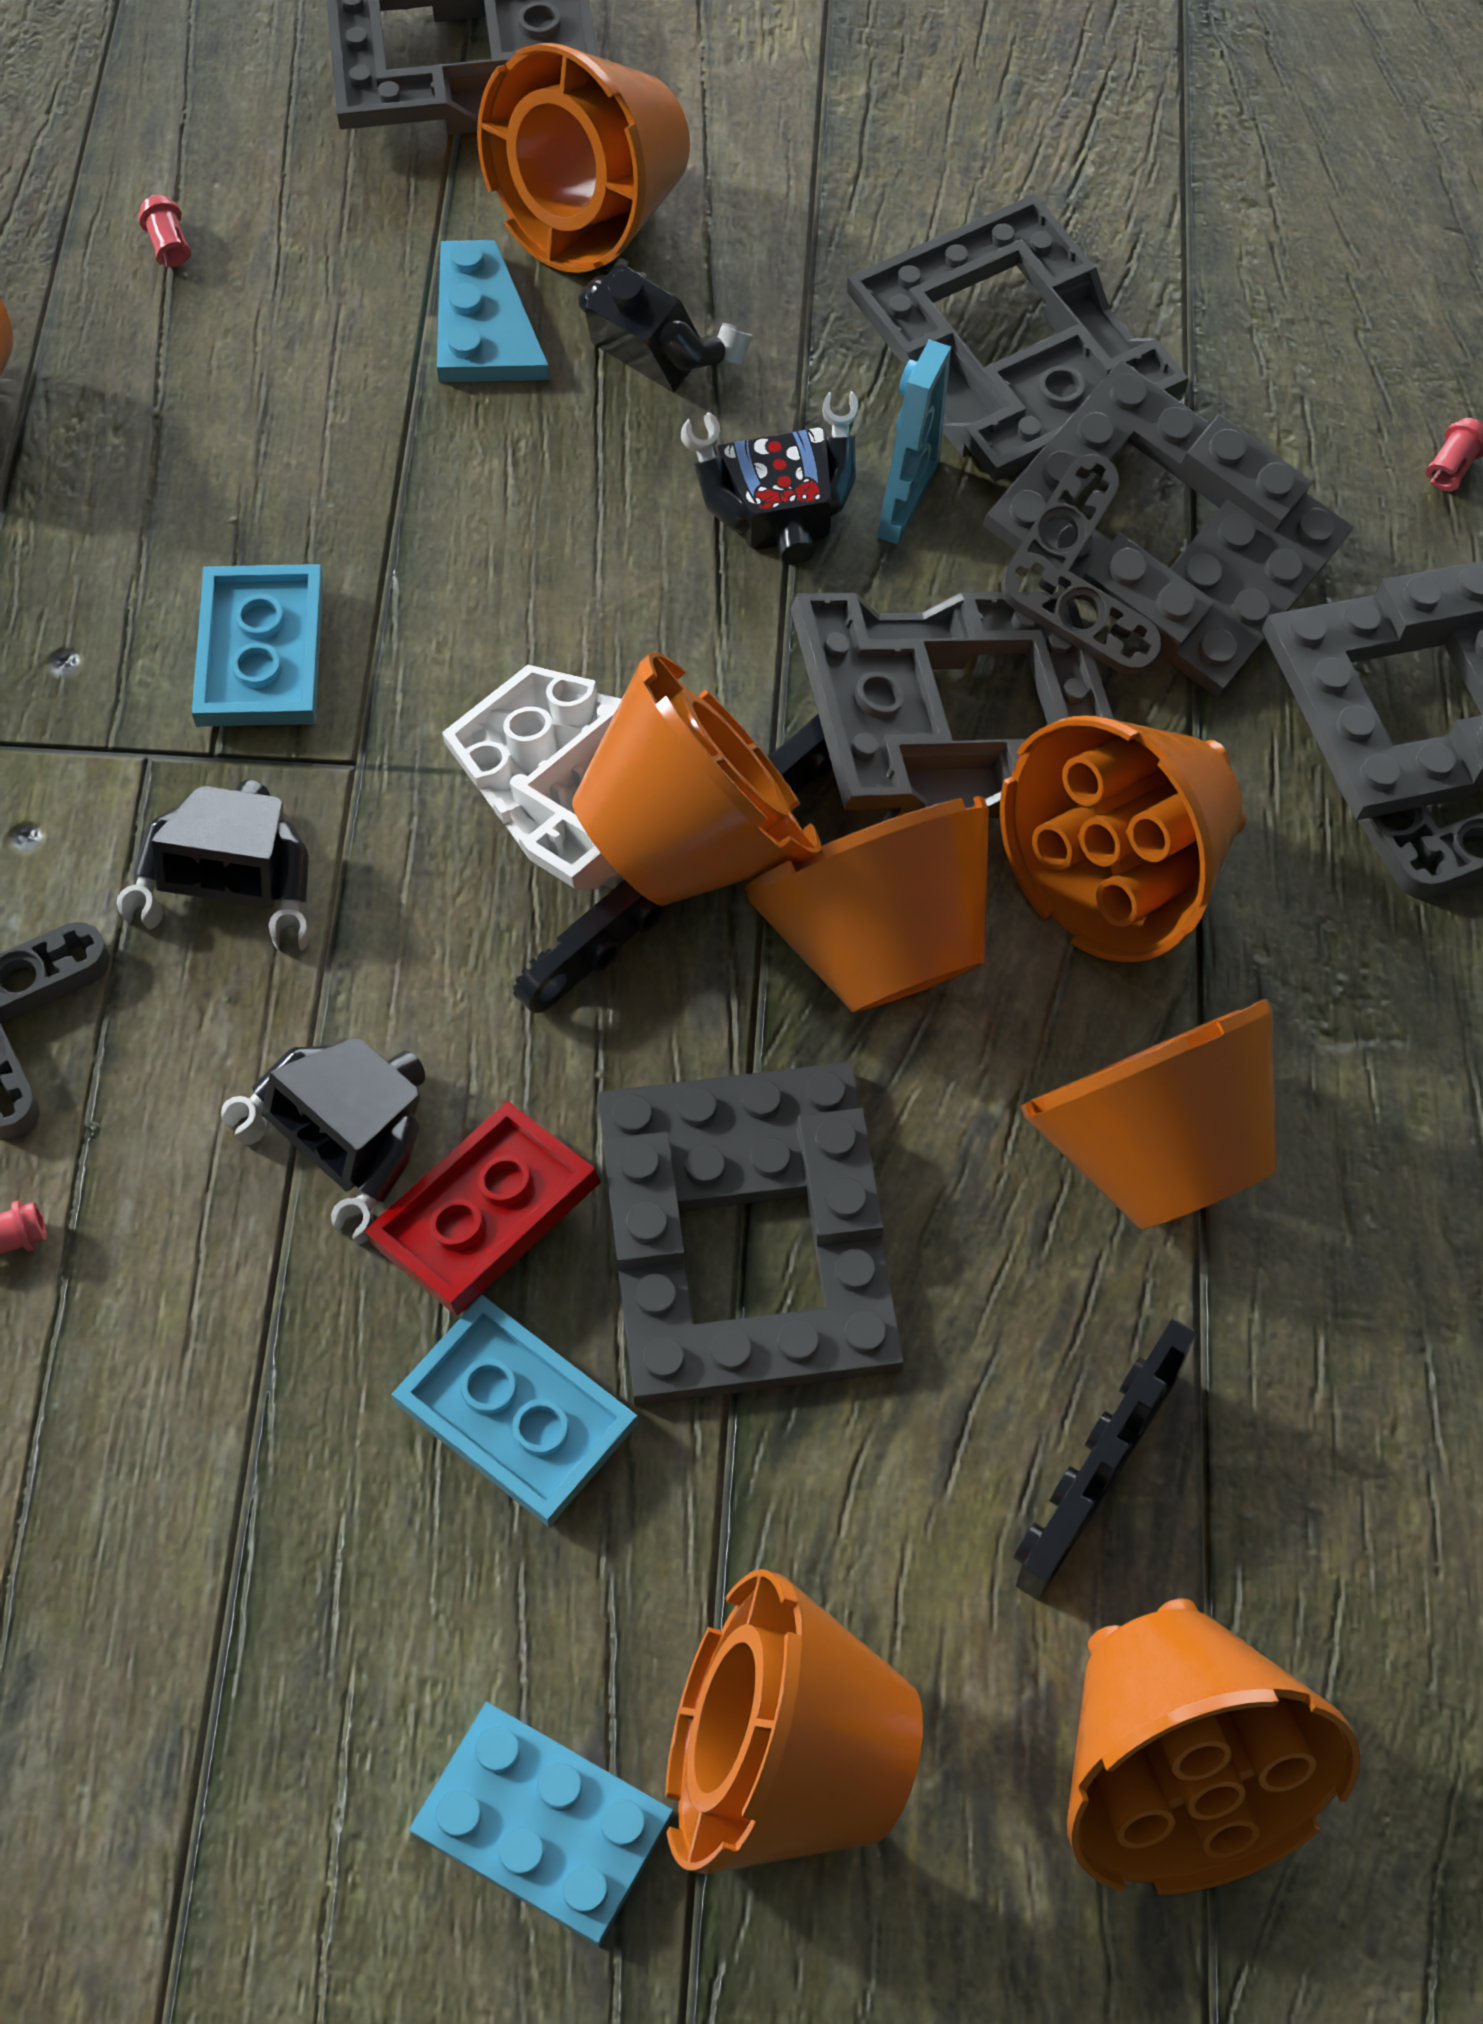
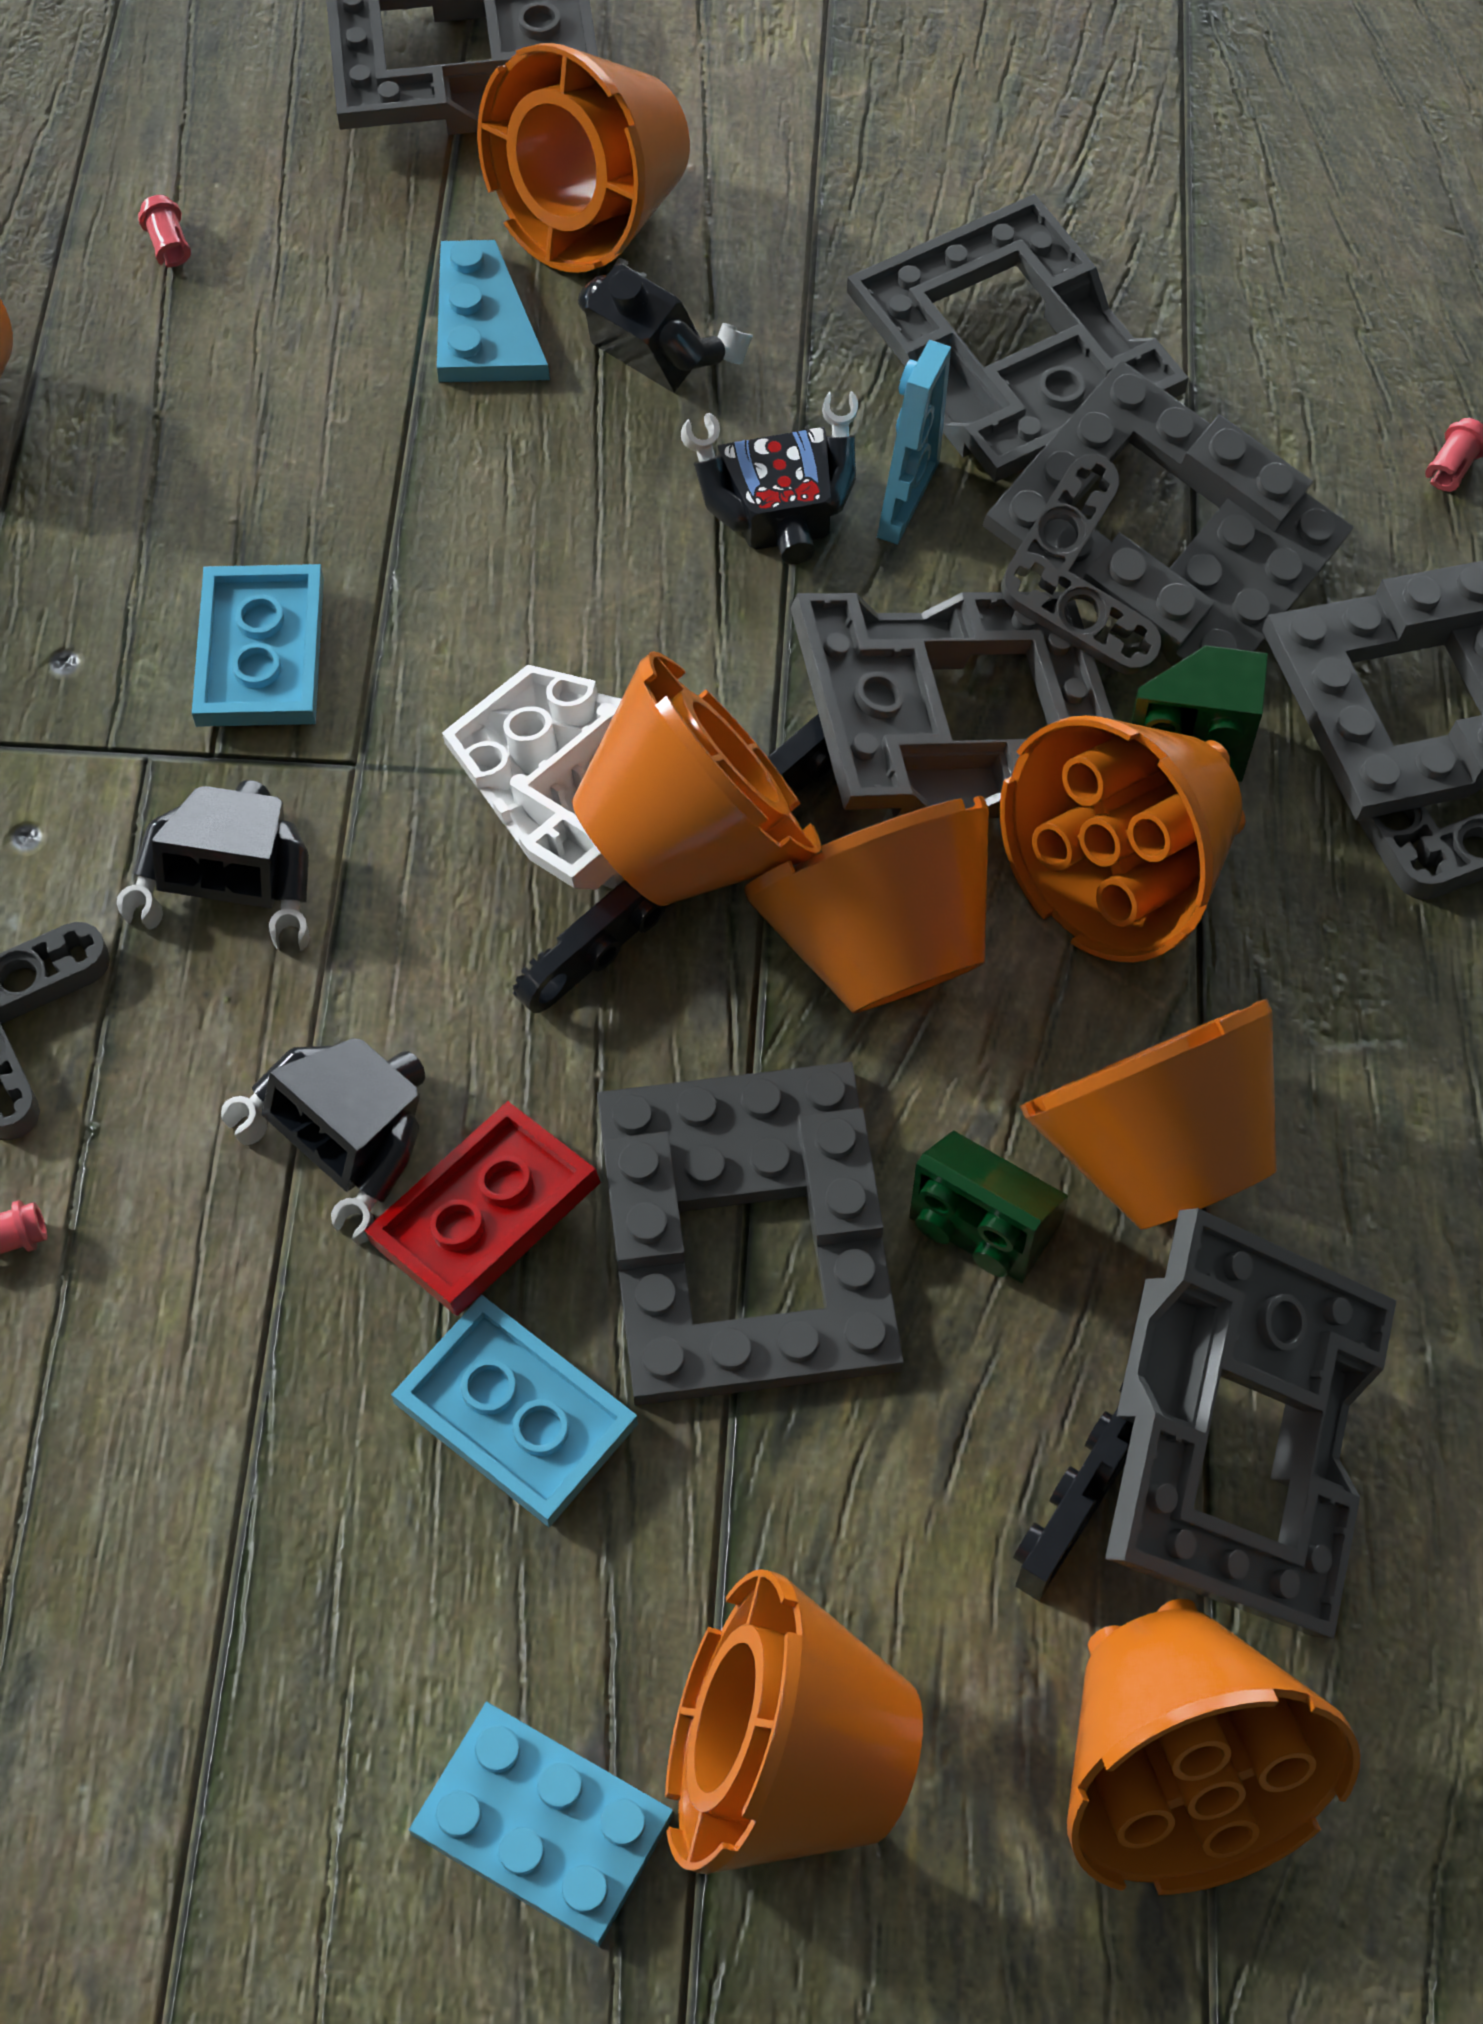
none -> dark green slope [909,1130,1069,1284]
none -> dark grey piece [1105,1208,1397,1639]
none -> dark green slope [1131,645,1268,782]

